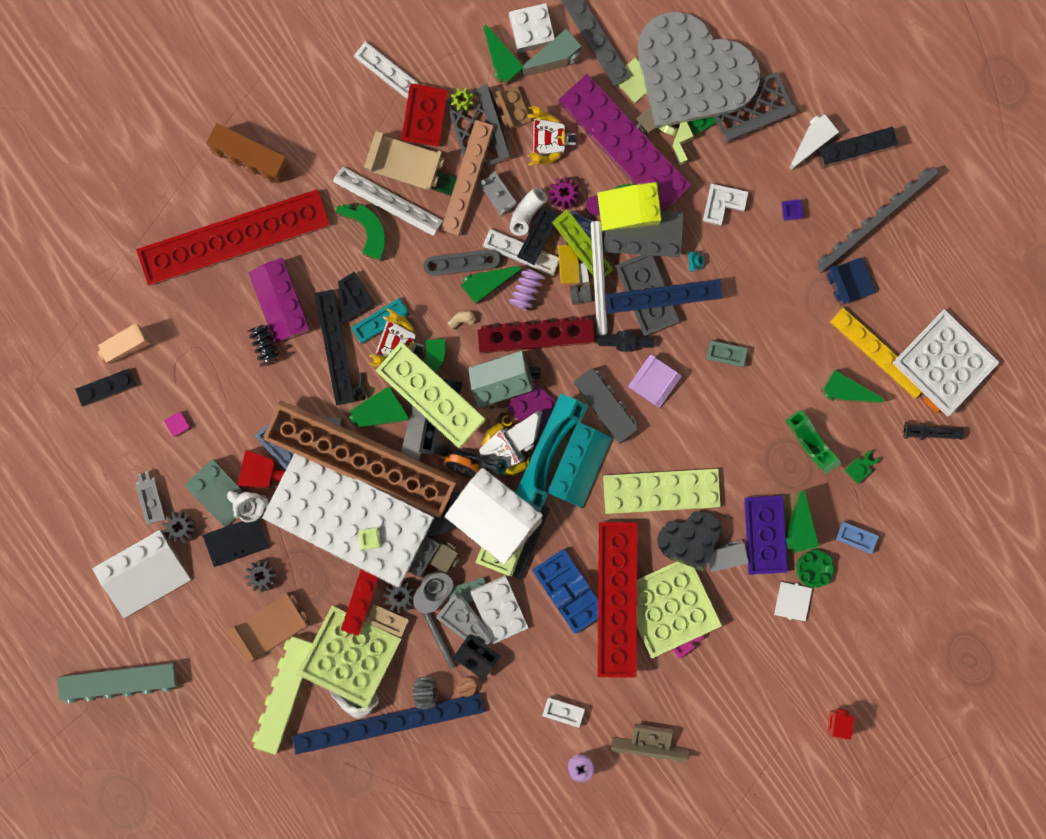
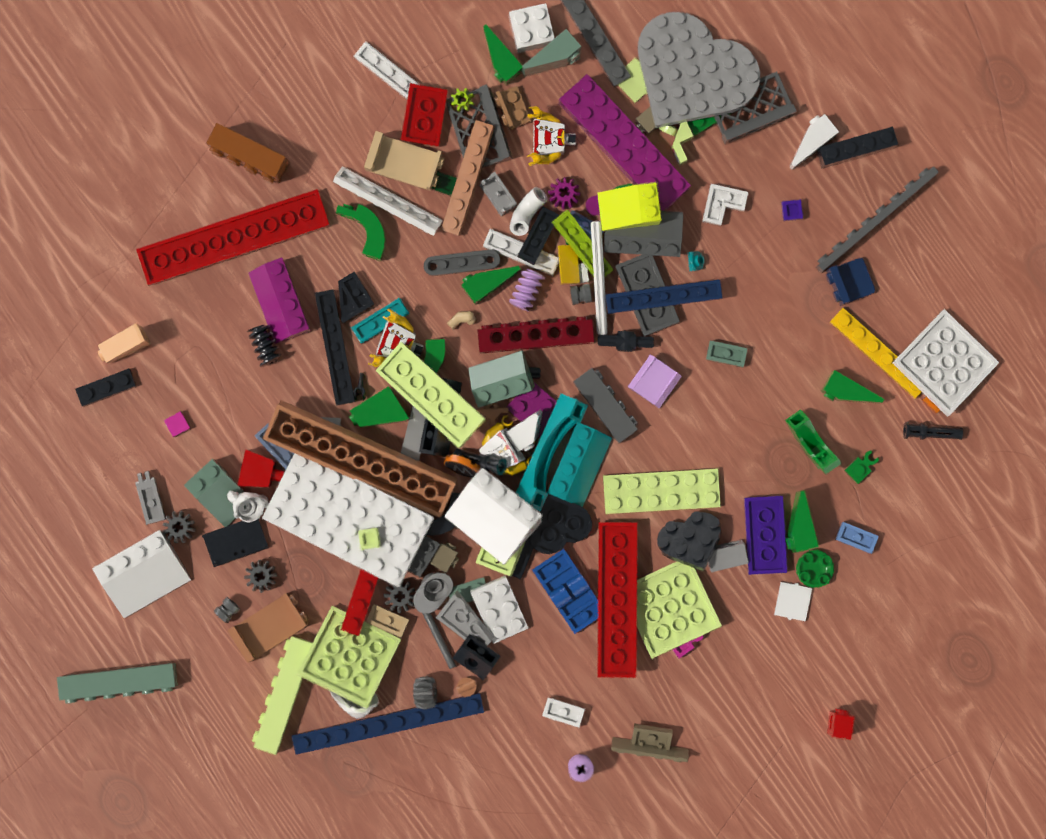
none -> dark grey wheel [214,597,241,624]
none -> black plate [529,494,592,555]

